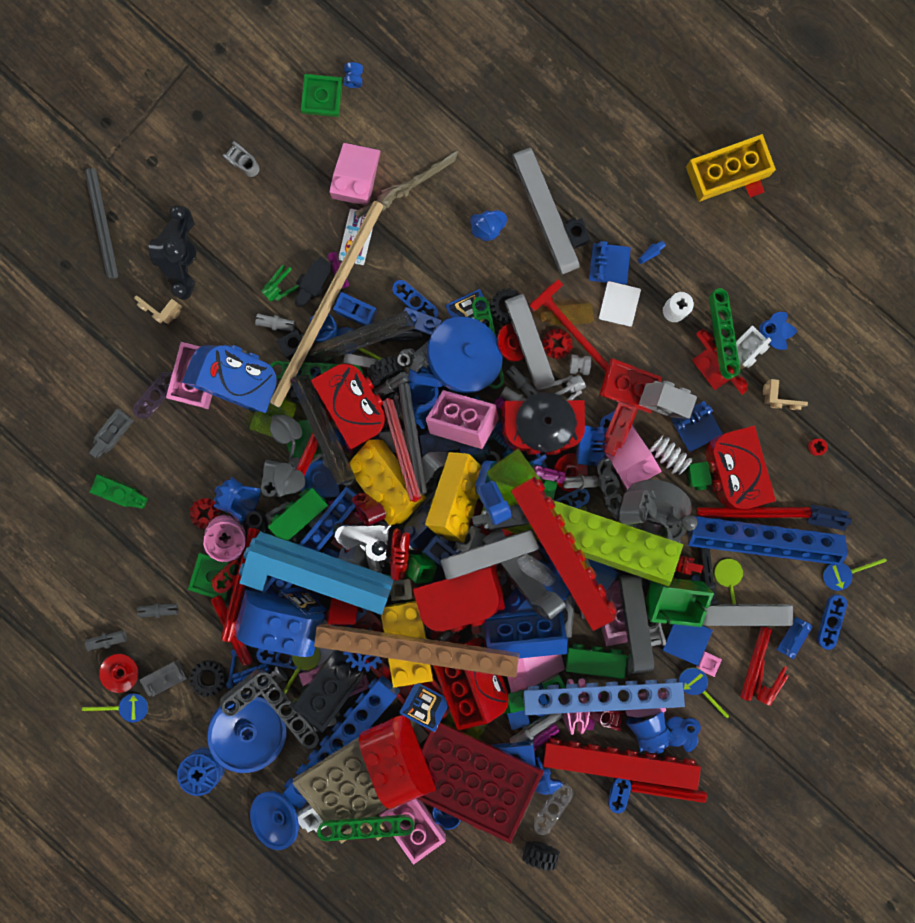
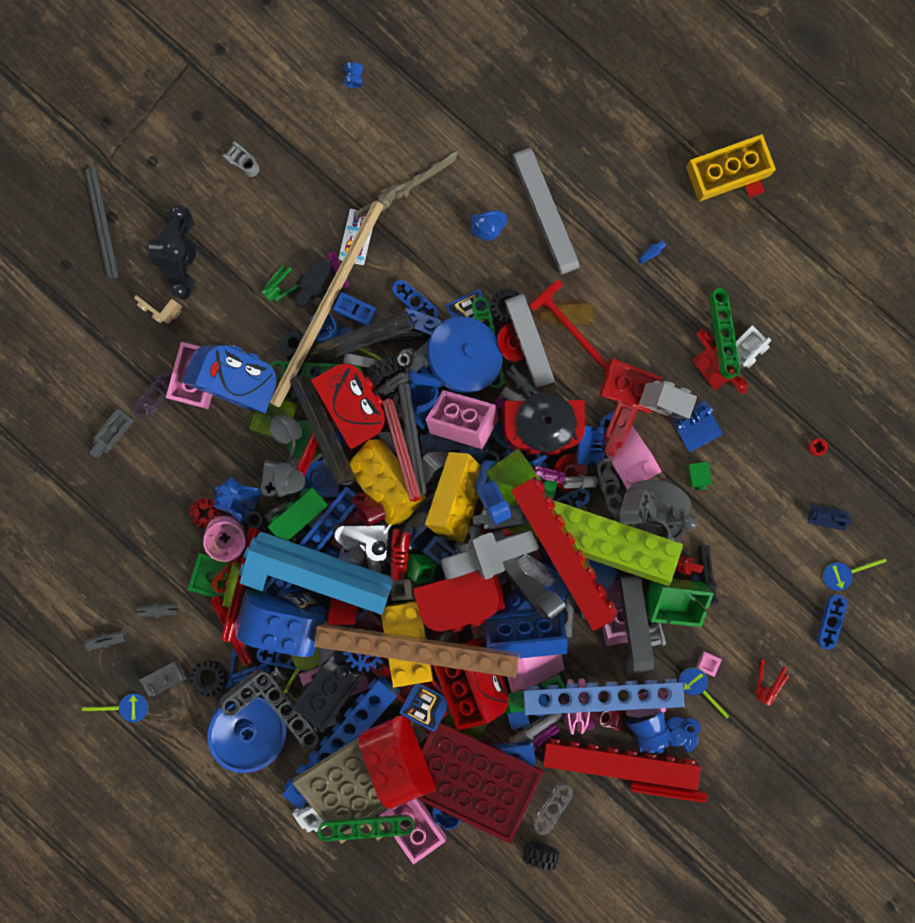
green hinge [89,475,148,509] -> none
red dish [99,654,139,693] -> none
blue wheel [177,747,225,796] -> none
blue dish [250,791,299,850] -> none
light grey pin [255,313,296,332] -> none
green plate [301,74,343,117] -> none
bright pink slope [330,143,381,206] -> none
blue piece [535,756,563,795] -> none
light grey plant [536,375,586,400] -> none
red gear [542,328,573,359] -> none
black brick [564,218,590,249] -> none
green brick [565,643,627,679] -> none
light grey wheel [569,355,591,375] -> none
blue hinge [589,241,631,285] -> none
white sticker [599,281,641,326] -> none
blue beam [608,778,631,814] -> none
white piece [649,434,692,475] -> none
blue tile [662,624,713,666] -> none
white piece [663,292,694,322] -> none
blue brick [688,516,848,565] -> none
red axle [696,507,811,518] -> none
light grey beam [700,604,793,626] -> none
red brick [705,425,776,509] -> none
lime piece [714,559,743,604] -> none
red axle [740,626,772,701] -> none
blue plate [759,312,797,350] -> none
tan bracket [763,379,808,410] -> none
blue hinge [776,617,813,660] -> none
none -> clear neon green tile [222,562,240,607]
none -> light grey panel [469,533,505,580]

